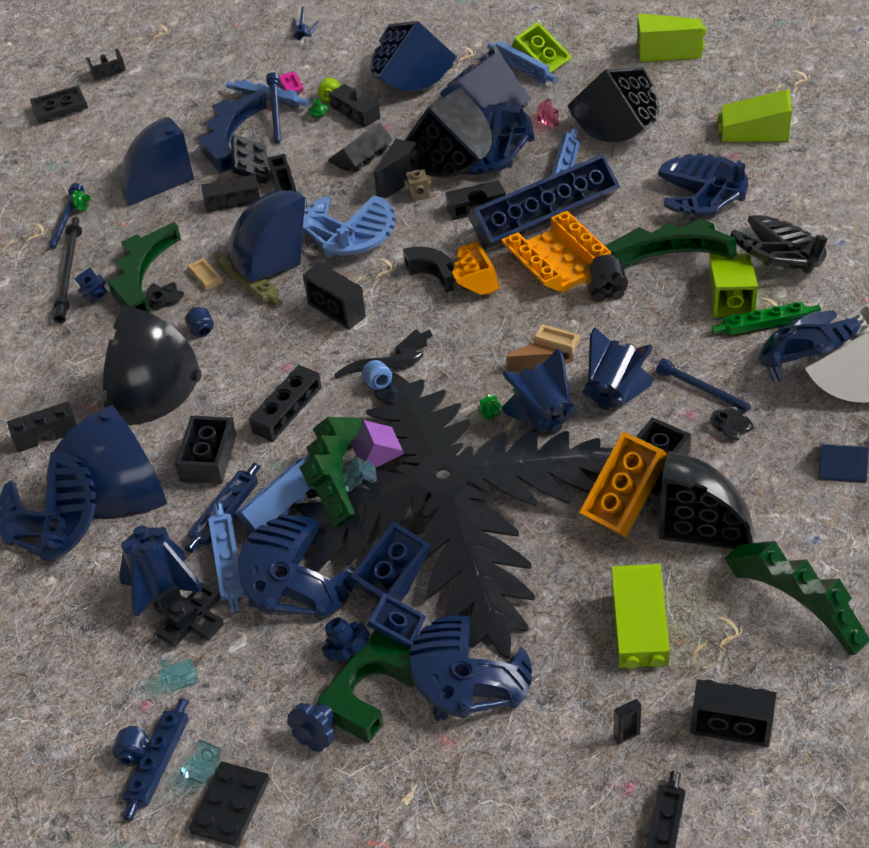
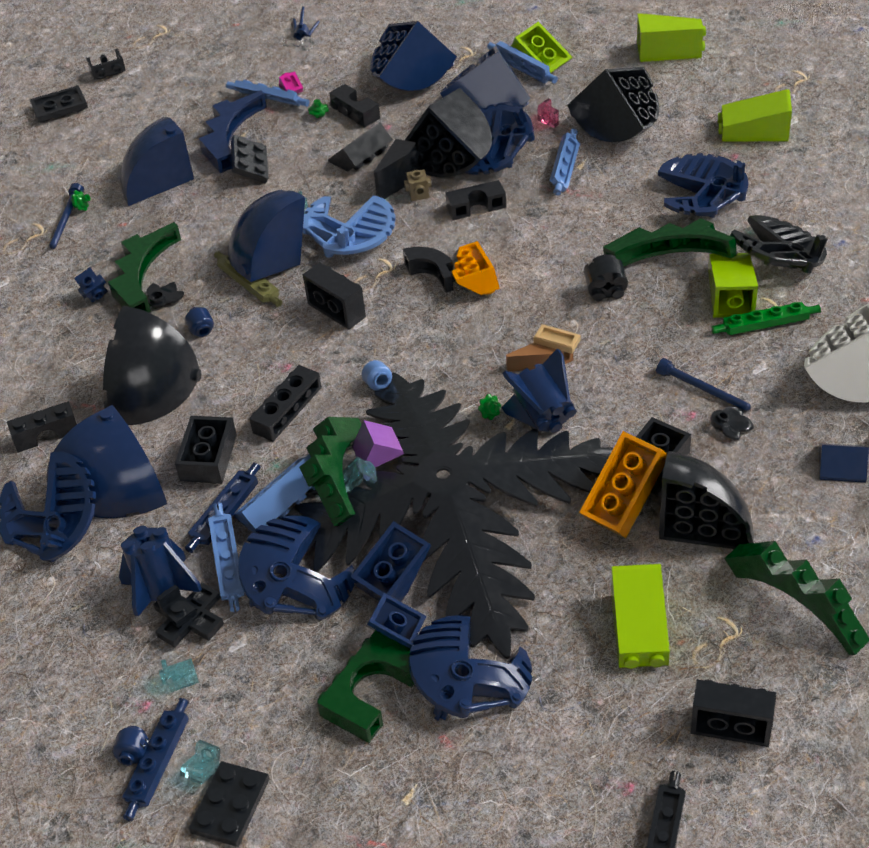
black bar [53,217,83,324] -> none
tan tile [187,258,223,291] -> none
black arch [201,174,260,212] -> none
dark blue piece [266,72,281,144] -> none
black slope [267,154,297,192] -> none
dark blue plant [287,703,335,752] -> none
lime head [317,77,340,103] -> none
dark blue plant [322,617,370,663] -> none
black piece [334,329,433,379] -> none
dark blue brick [468,153,620,250] -> none
light orange slope [501,211,611,293] -> none
dark blue brick [582,328,654,410] -> none
black tile [613,699,642,744] -> none
dark blue piece [756,310,861,382] -> none

